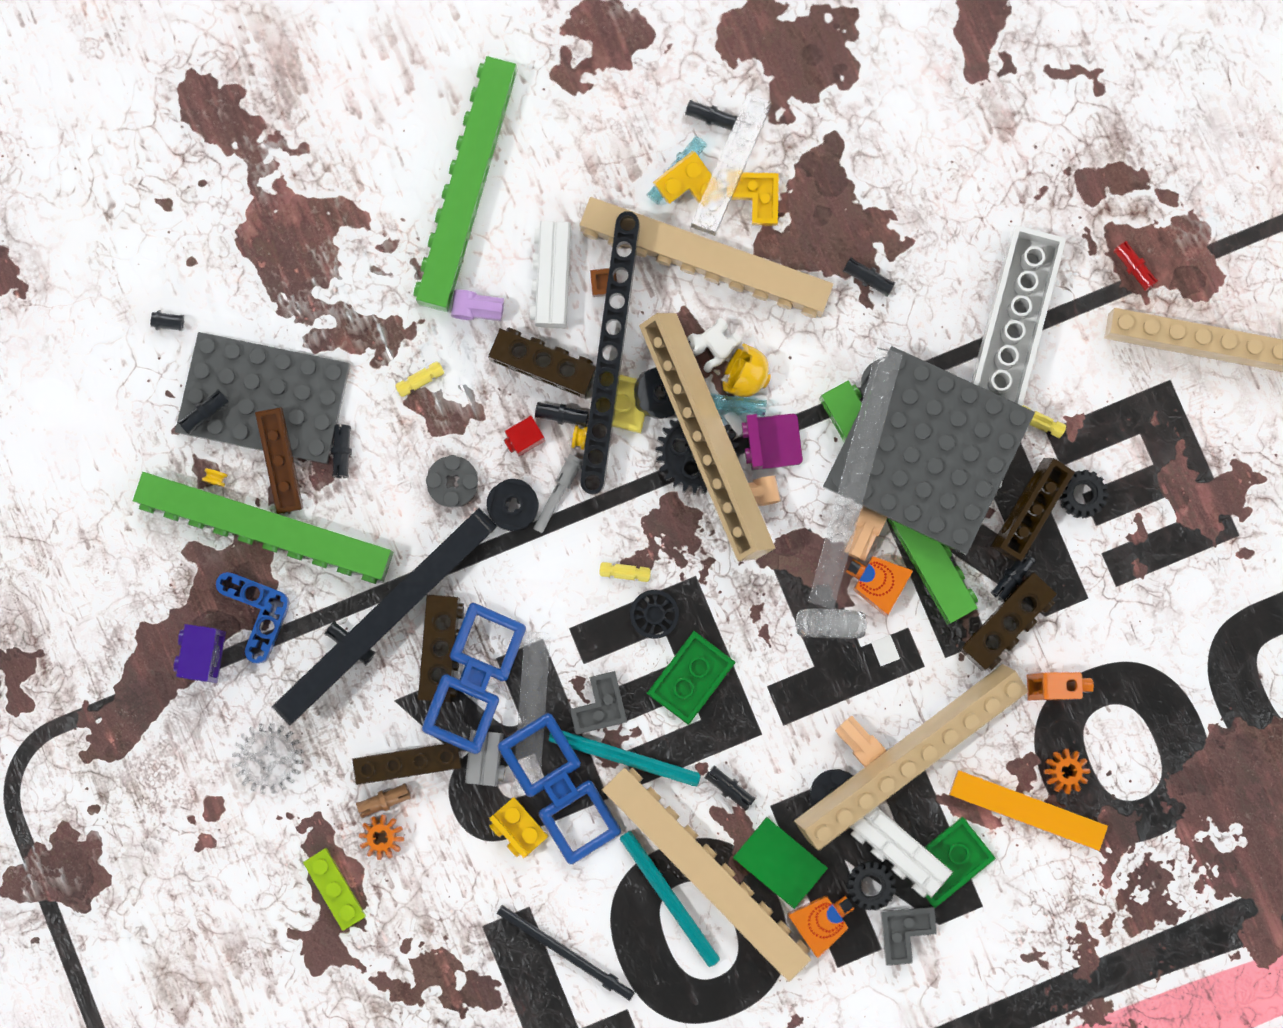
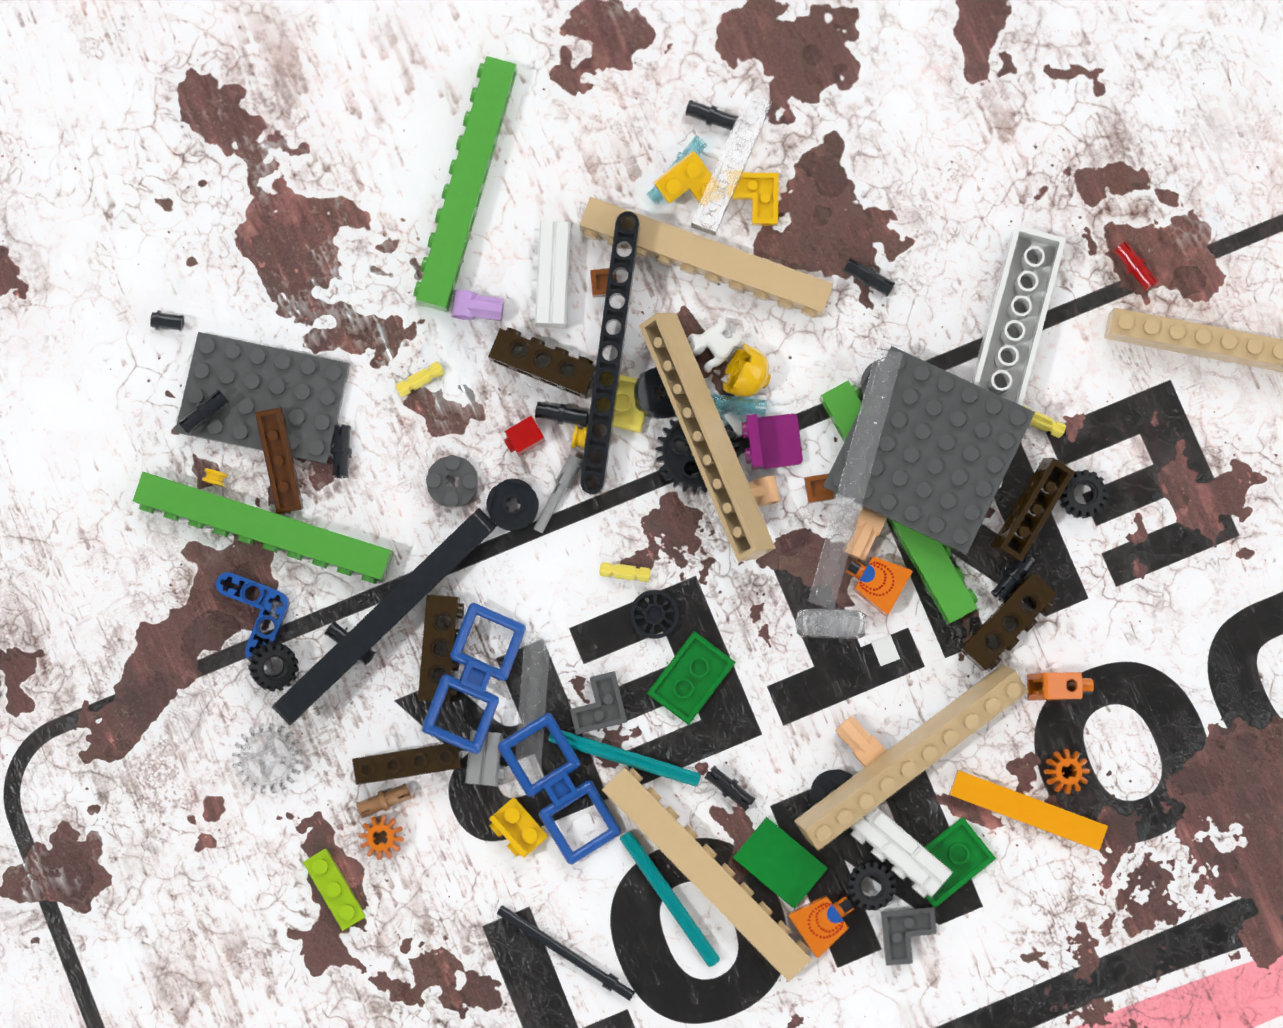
dark purple piece [173,624,226,683] -> none
none -> black tyre [248,641,299,692]
none -> dark orange plate [804,473,834,504]

